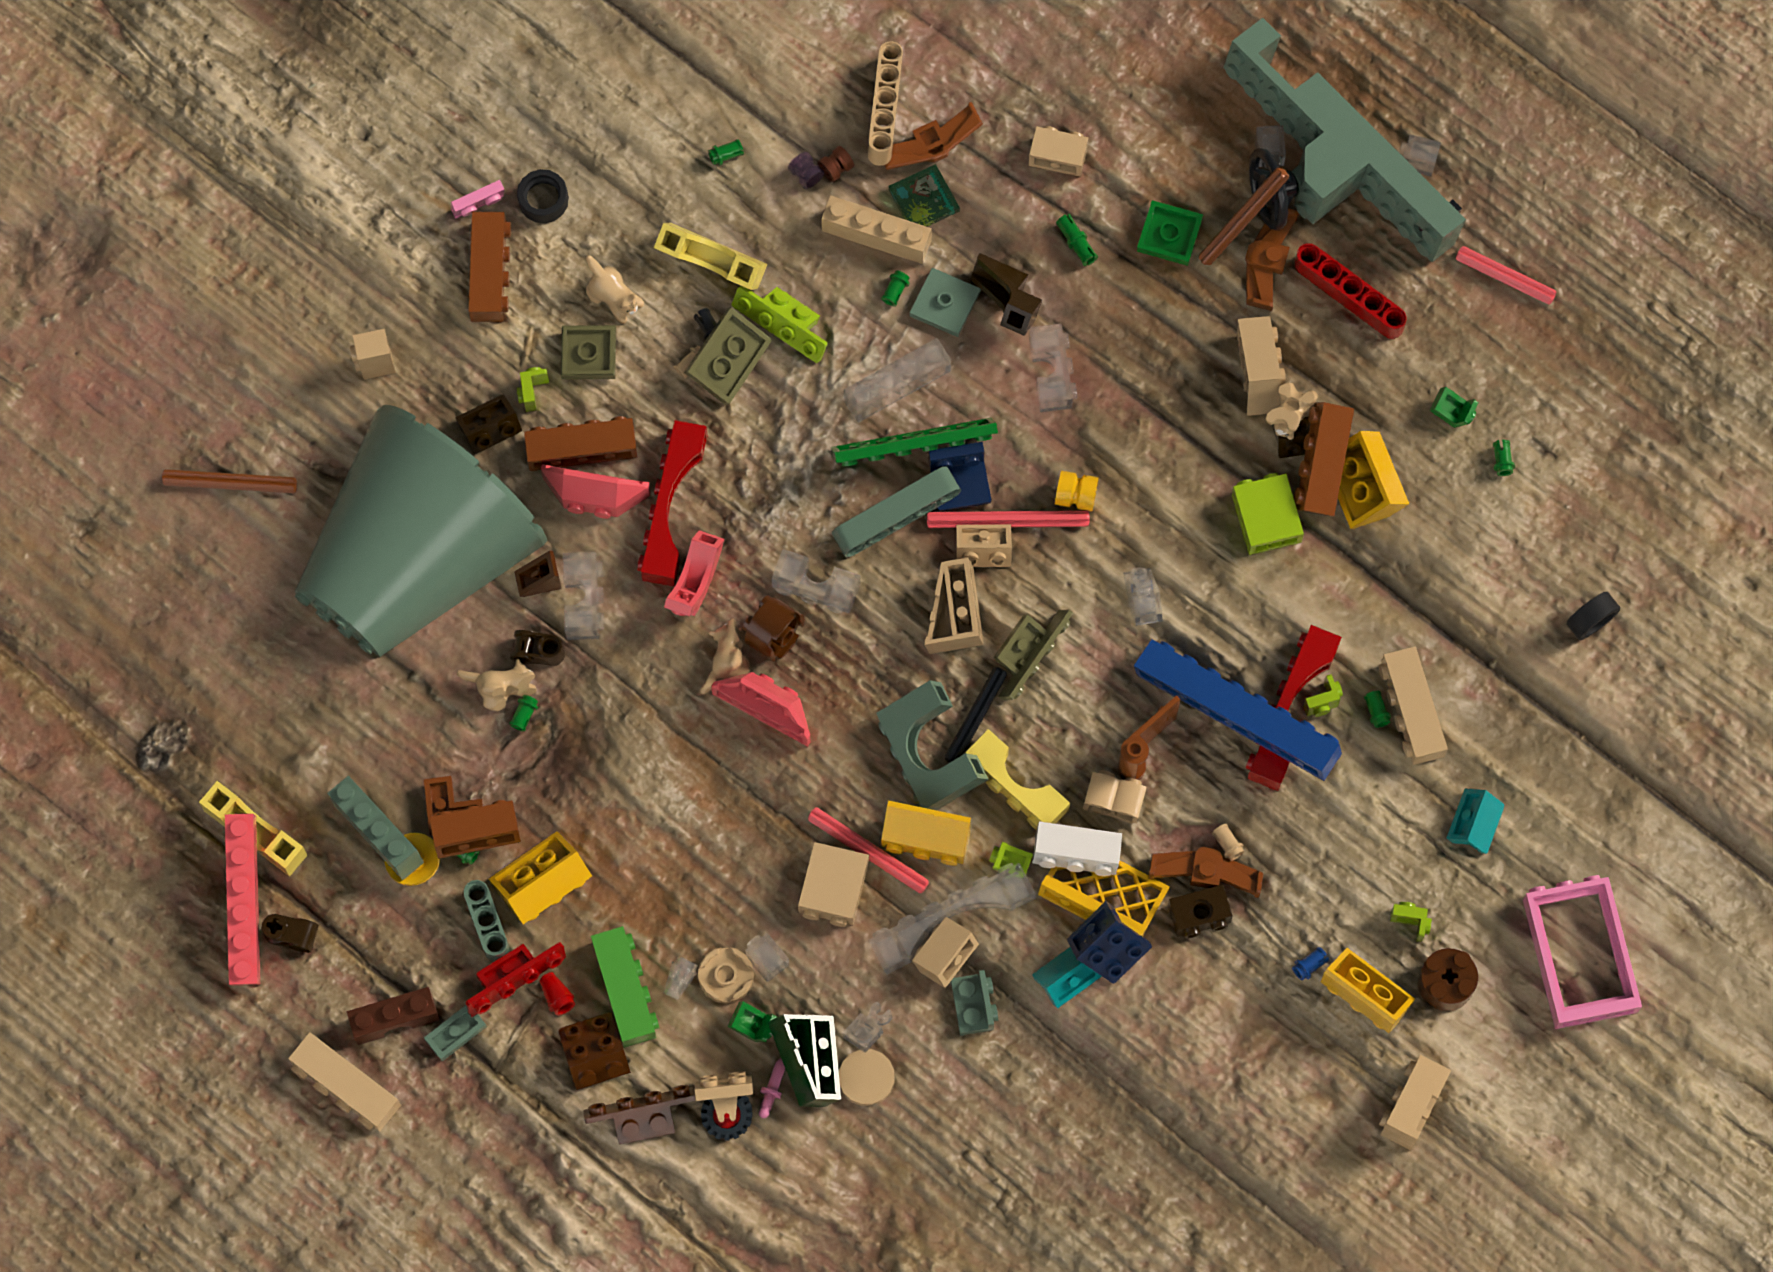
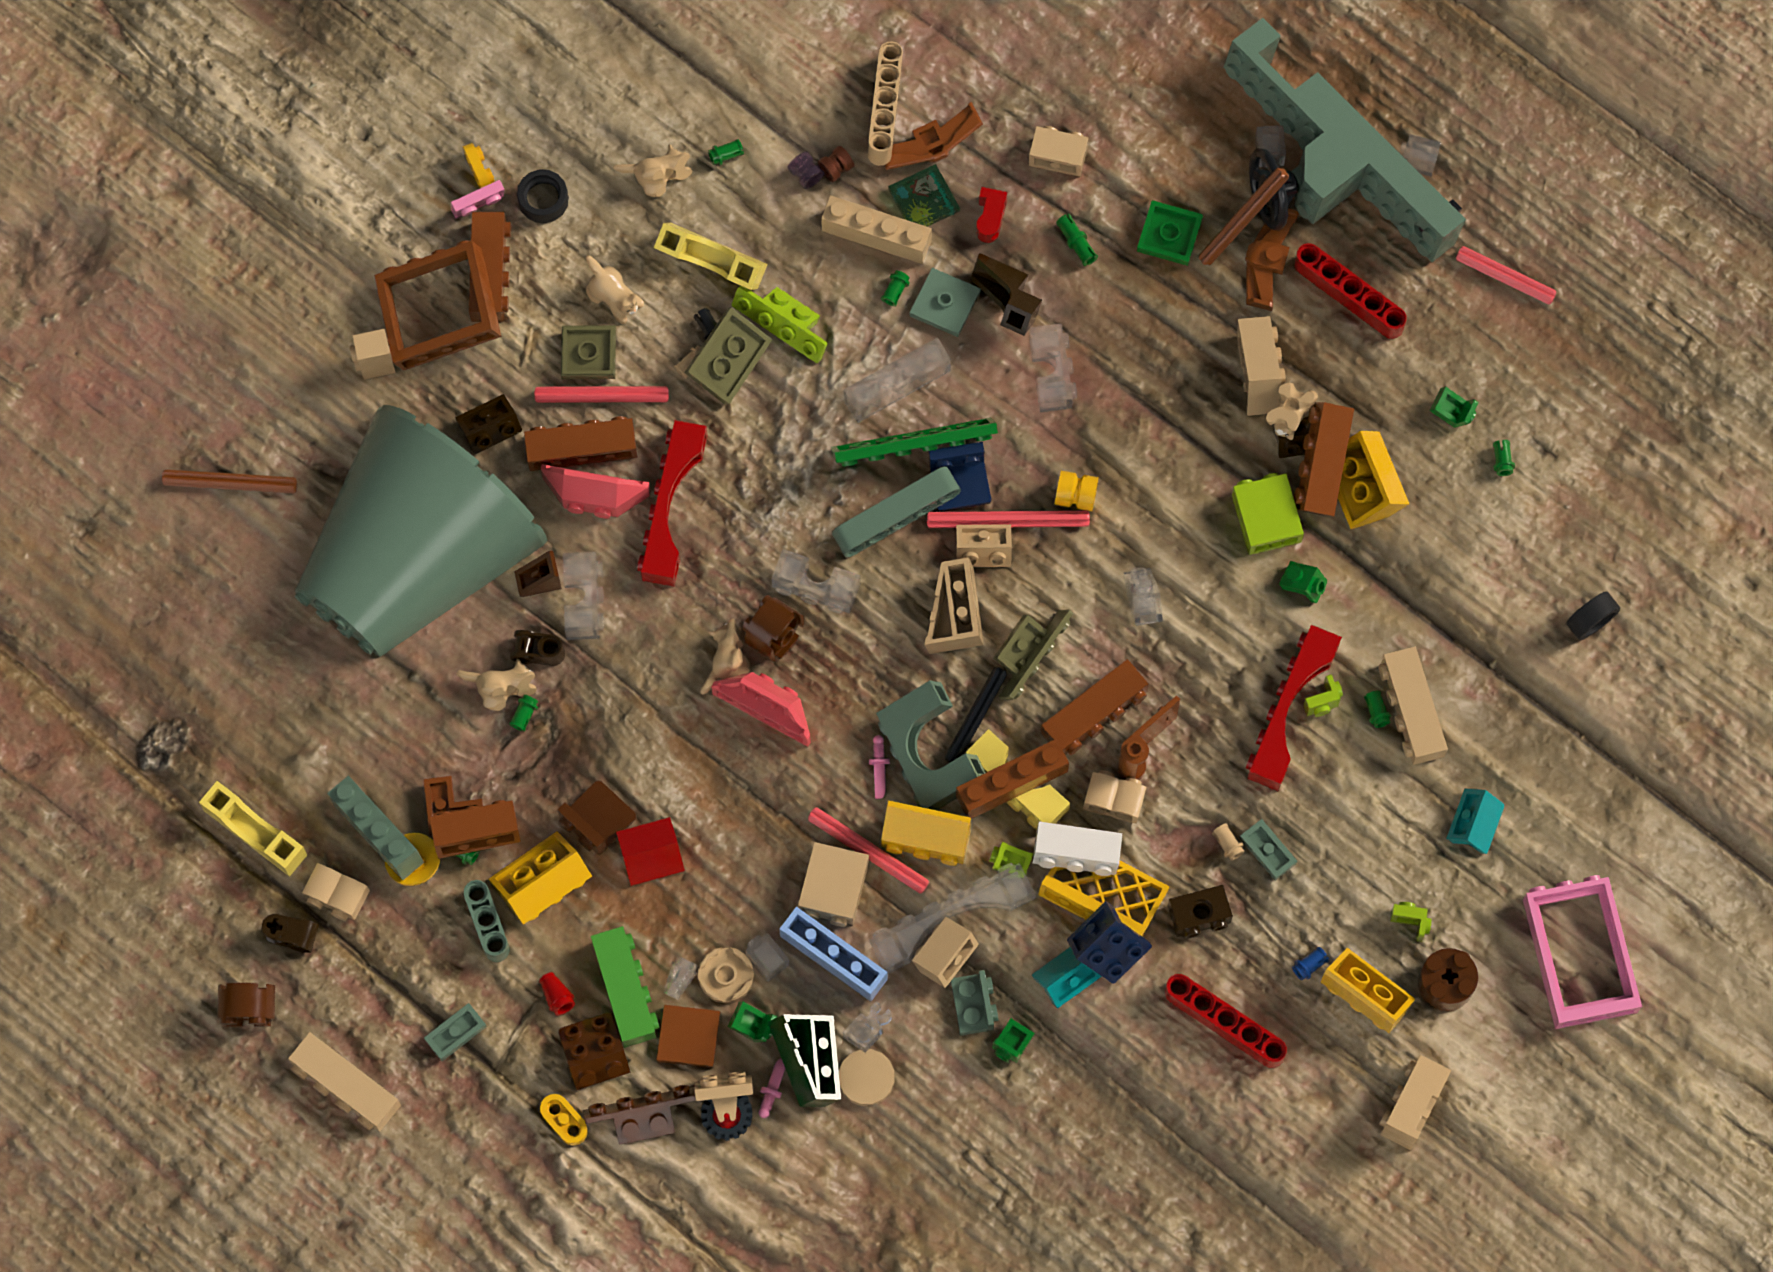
coral brick [225,814,260,986] -> none
copper arch [346,987,440,1045] -> none
red bracket [465,942,566,1017] -> none
lime bracket [517,367,549,412] -> none
coral arch [664,530,724,616] -> none
blue brick [1134,639,1342,781] -> none
dark orange plate [1148,847,1263,898] -> none
none -> reddish brown brick [217,983,275,1027]
none -> tan brick [302,863,370,921]
none -> dark orange window [374,241,502,370]
none -> yellow plate [462,143,495,189]
none -> coral axle [534,386,669,403]
none -> yellow plate [540,1094,588,1145]
none -> reddish brown bracket [557,781,636,856]
none -> tan animal [613,144,692,197]
none -> red slope [616,817,685,886]
none -> dark orange tile [657,1005,721,1068]
none -> light blue brick [780,907,888,1002]
none -> bright pink piece [869,735,890,799]
none -> dark orange brick [956,739,1069,819]
none -> red leg [976,187,1008,243]
none -> green bracket [992,1018,1035,1063]
none -> dark orange brick [1041,659,1149,755]
none -> red beam [1165,974,1287,1068]
none -> sand green plate [1239,819,1298,881]
none -> green bracket [1279,561,1327,603]

